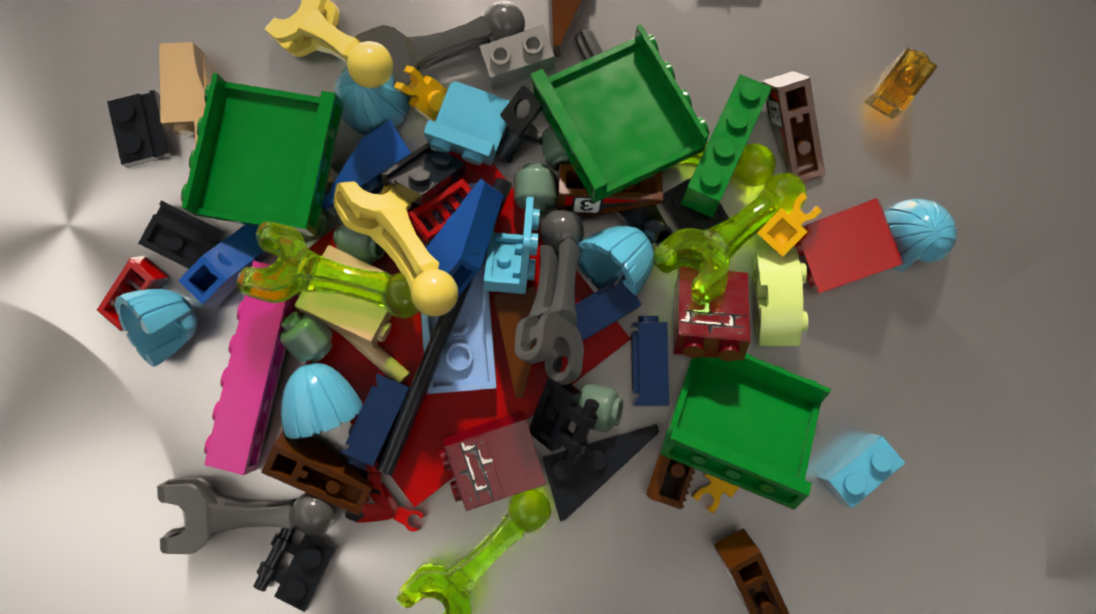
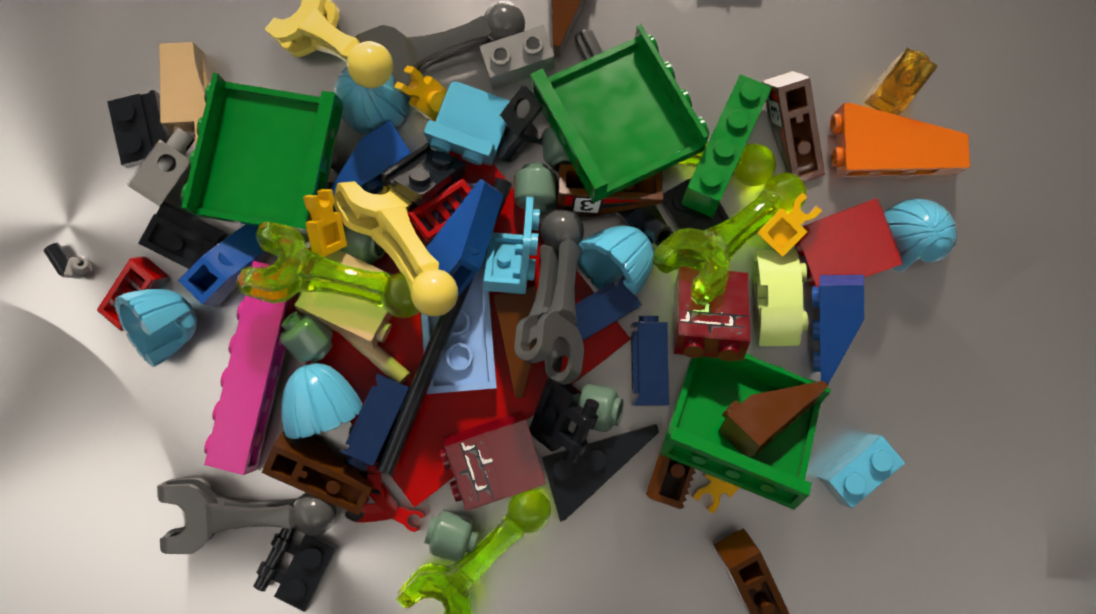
none -> arm [43,243,92,279]
none -> light grey torso [127,127,195,206]
none -> yellow plate [303,189,347,257]
none -> sand green head [424,511,478,562]
none -> reddish brown slope [719,381,829,459]
none -> blue slope [812,275,864,384]
none -> orange slope [830,103,970,177]

